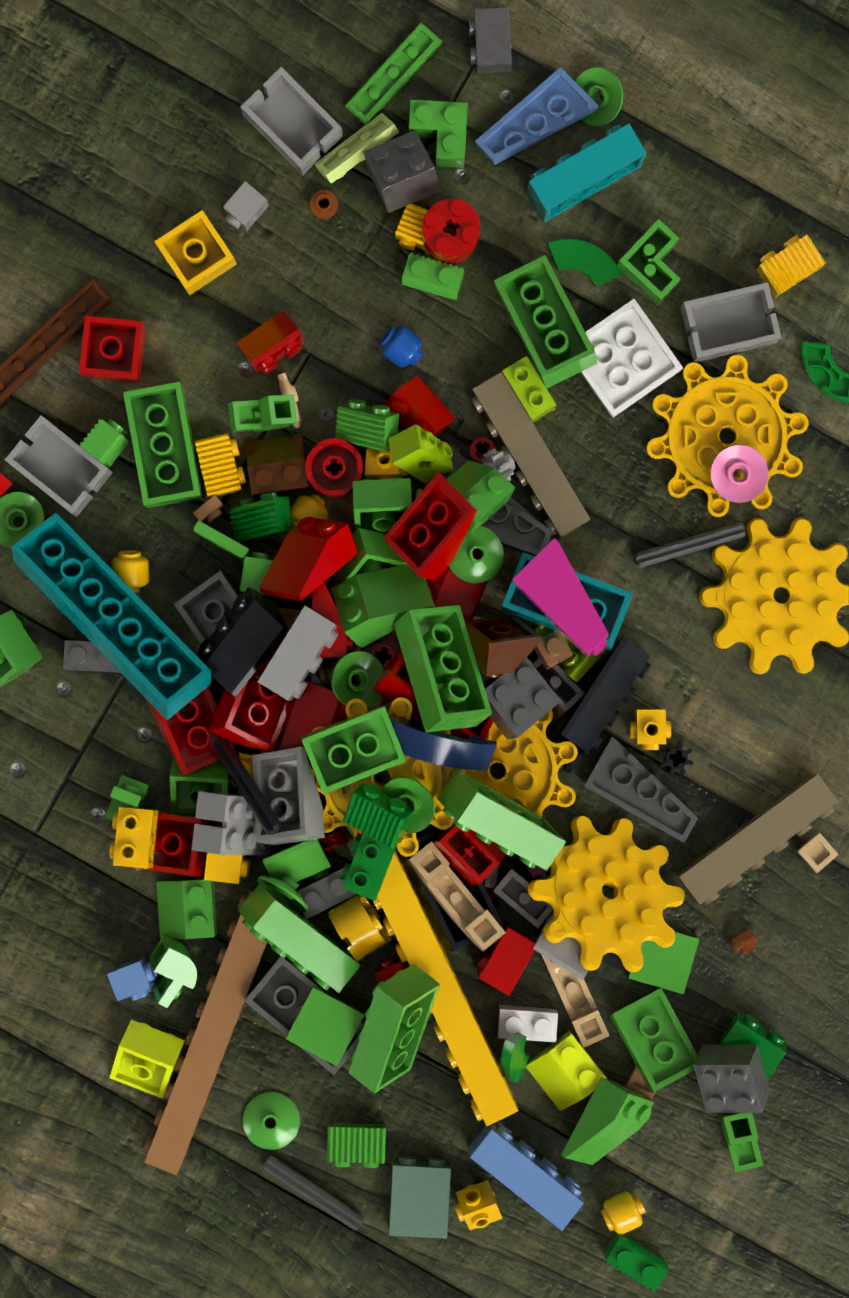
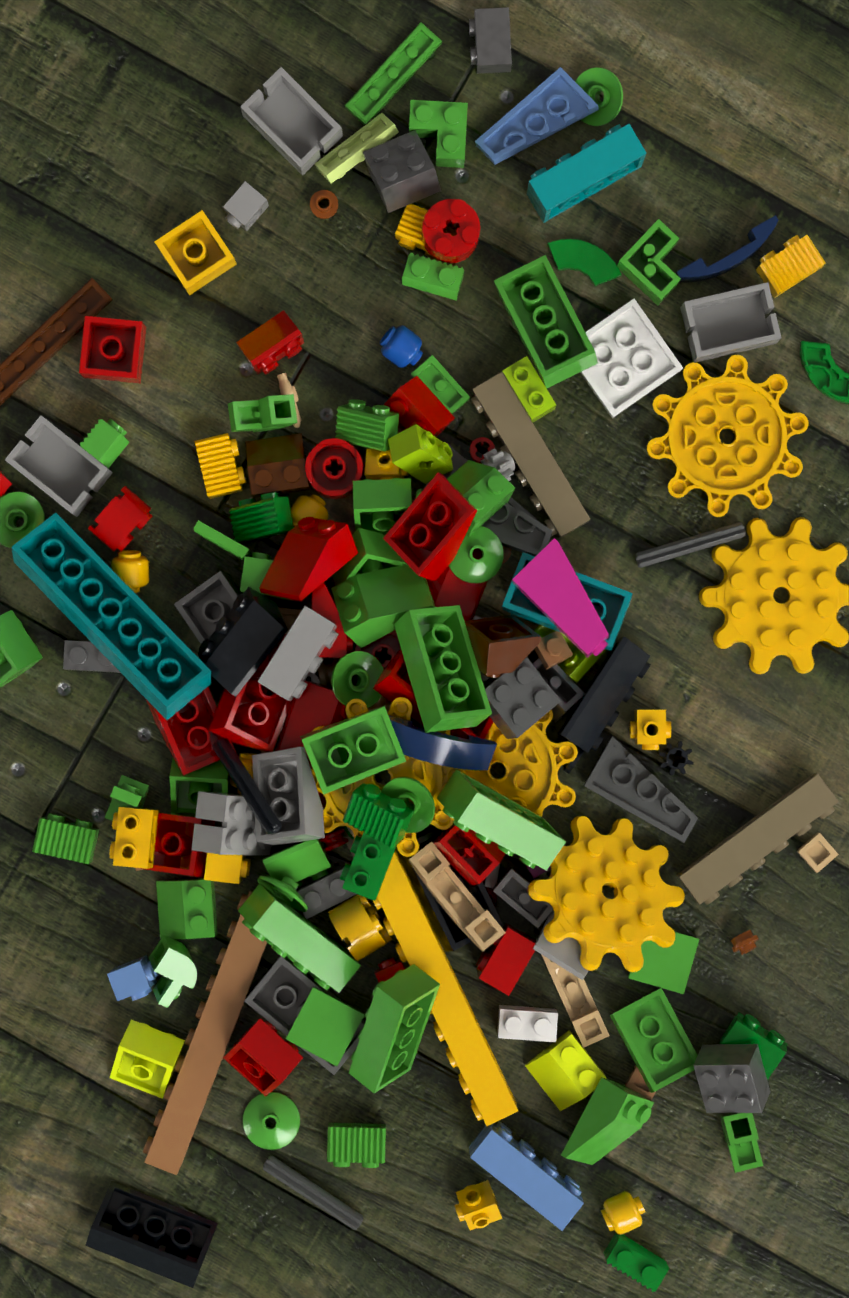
bright green brick [123,382,204,508] -> none
medium nougat plate [193,495,225,524] -> none
sand green brick [389,1156,451,1239] -> none
green tile [500,1033,530,1083] -> none
bright pink dish [710,445,768,503] -> none
none -> bright green brick [32,813,99,864]
none -> black slope [85,1181,218,1288]
none -> red brick [88,486,153,552]
none -> red brick [223,1018,303,1097]
none -> bright green plate [411,355,470,415]
none -> dark blue slope [676,215,778,283]

